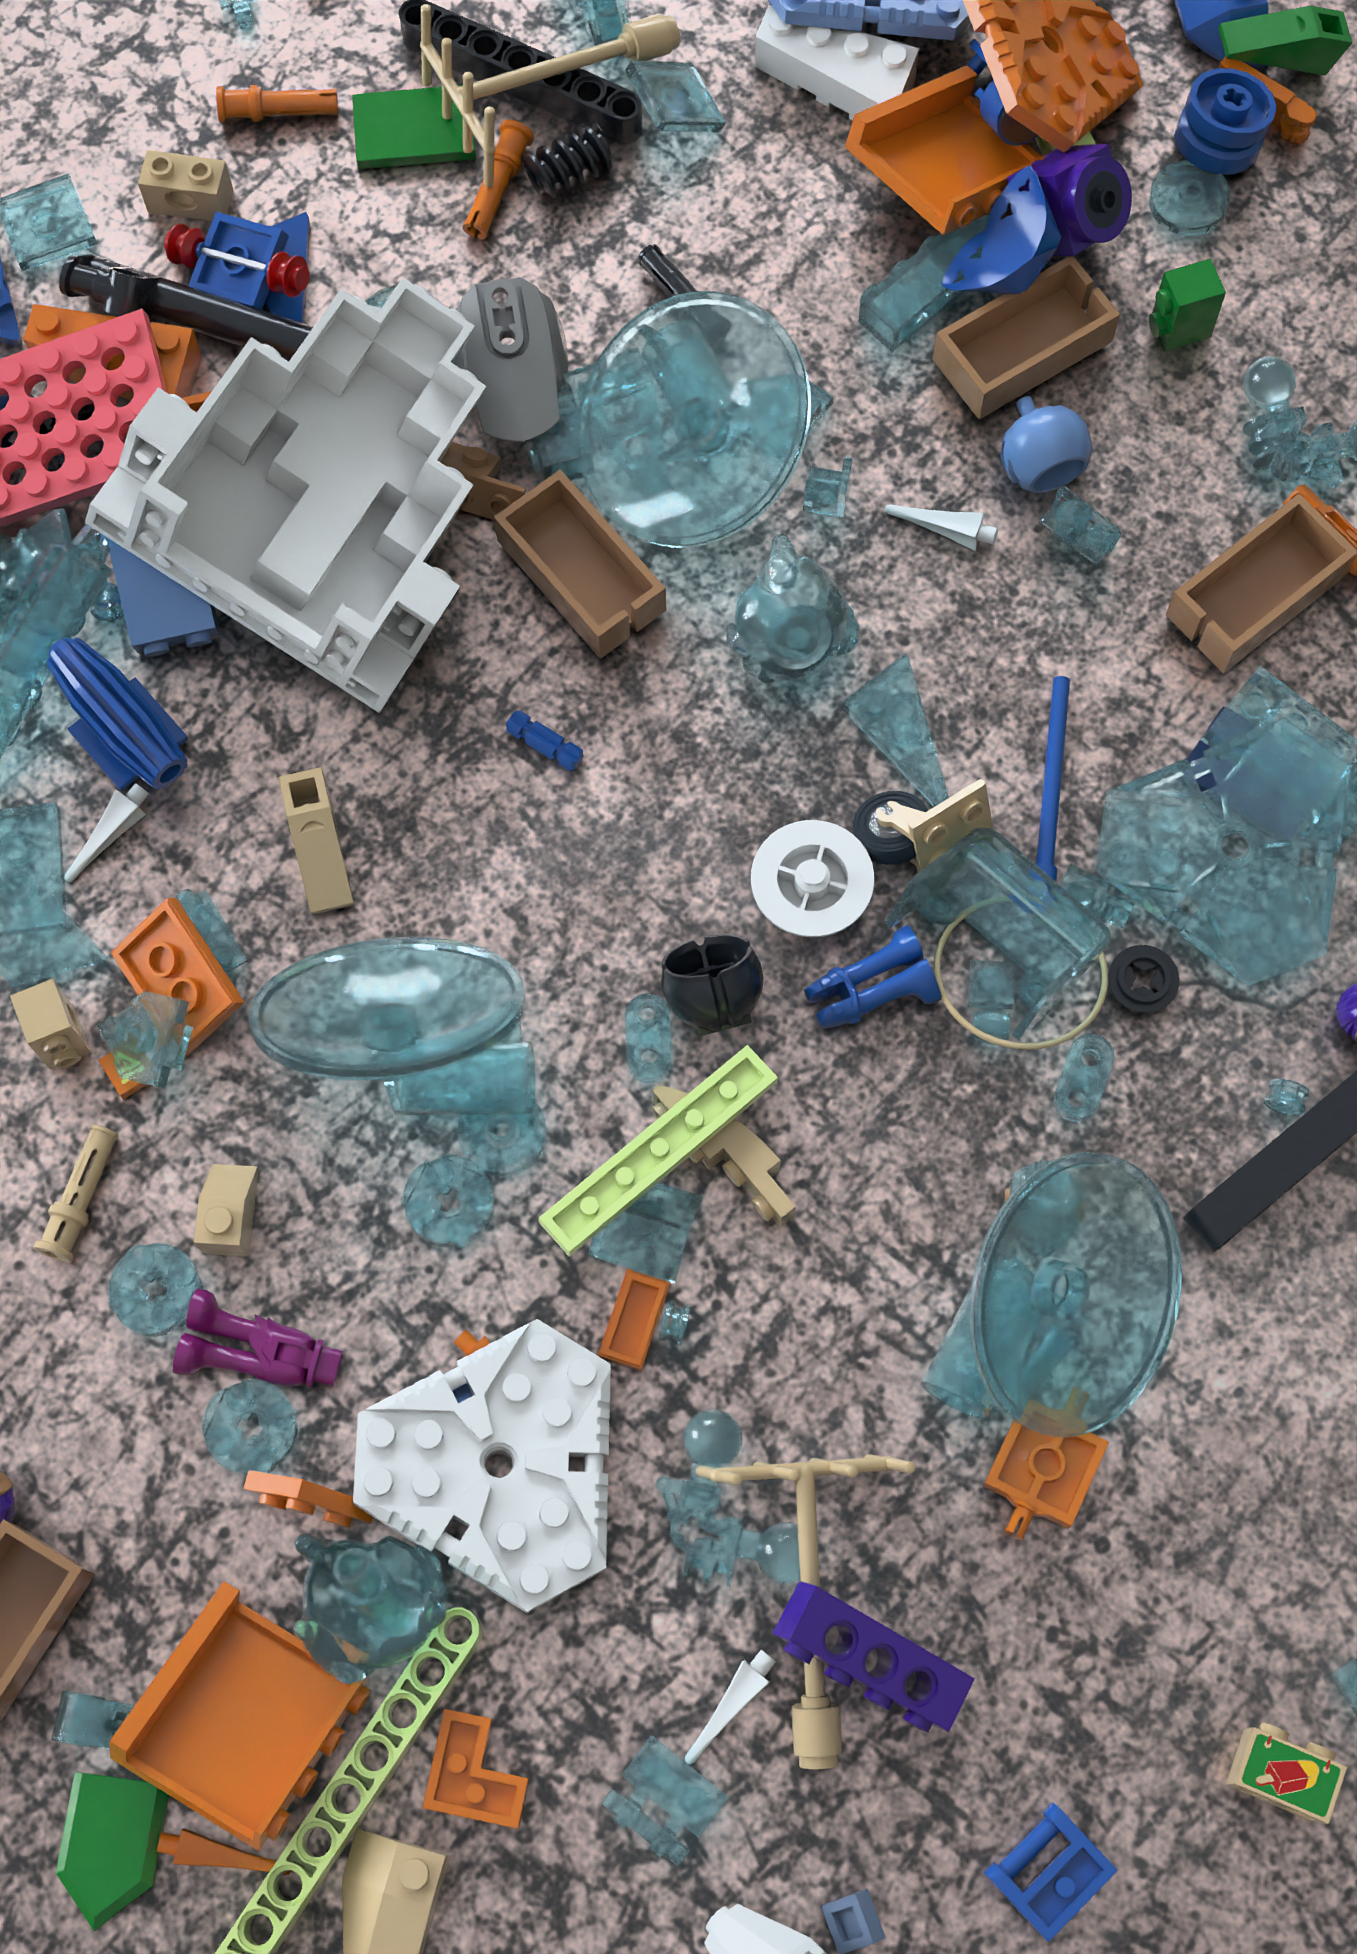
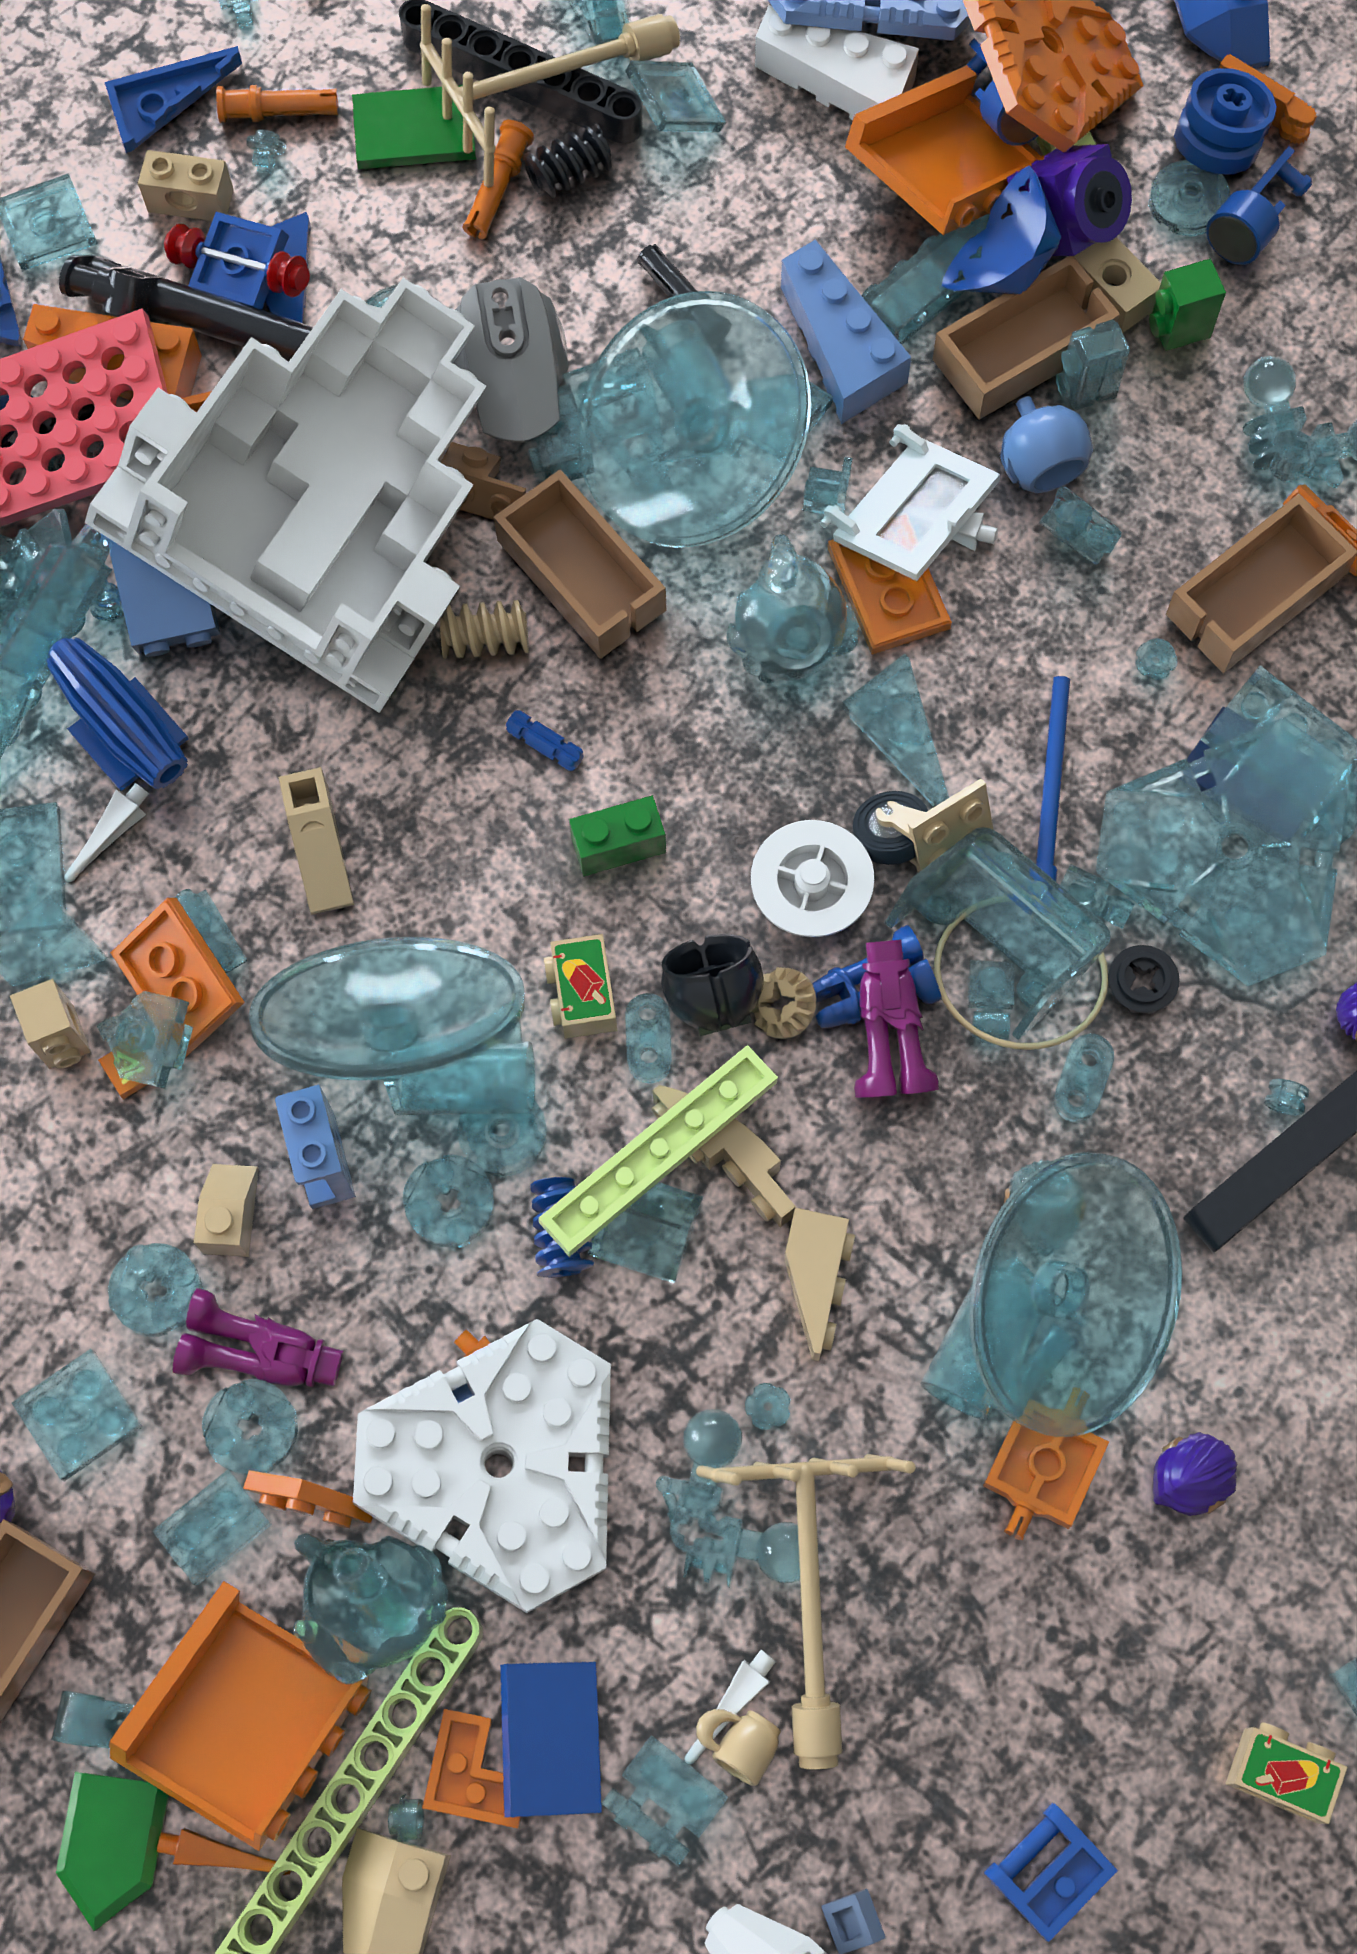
tan pin [32,1124,118,1263] -> none
orange tile [597,1269,671,1372] -> none
clear light blue bush [659,1300,692,1346] -> none
dark purple brick [772,1581,975,1733] -> none
green slope [1218,5,1353,76] -> none
none -> clear light blue plate [12,1349,144,1482]
none -> blue wing [104,46,243,153]
none -> clear light blue plate [152,1469,272,1586]
none -> clear light blue plate [246,130,287,174]
none -> medium blue panel [275,1085,356,1209]
none -> clear light blue plate [388,1794,424,1843]
none -> tan piece [440,600,529,659]
none -> blue tile [500,1662,602,1818]
none -> blue piece [530,1177,594,1278]
none -> brick [544,934,617,1039]
none -> green brick [569,795,666,877]
none -> tan piece [696,1709,781,1786]
none -> clear light blue plate [745,1383,790,1430]
none -> tan gear [752,967,816,1039]
none -> medium blue wedge [781,240,911,424]
none -> tan slope [784,1207,855,1361]
none -> white piece [820,424,1000,581]
none -> orange tile [827,516,952,655]
none -> magenta piece [854,940,939,1098]
none -> clear light blue brick [1056,320,1130,410]
none -> tan brick [1074,237,1161,335]
none -> clear light blue plate [1135,638,1177,680]
none -> dark purple hair [1152,1432,1237,1516]
none -> blue piece [1206,146,1312,265]

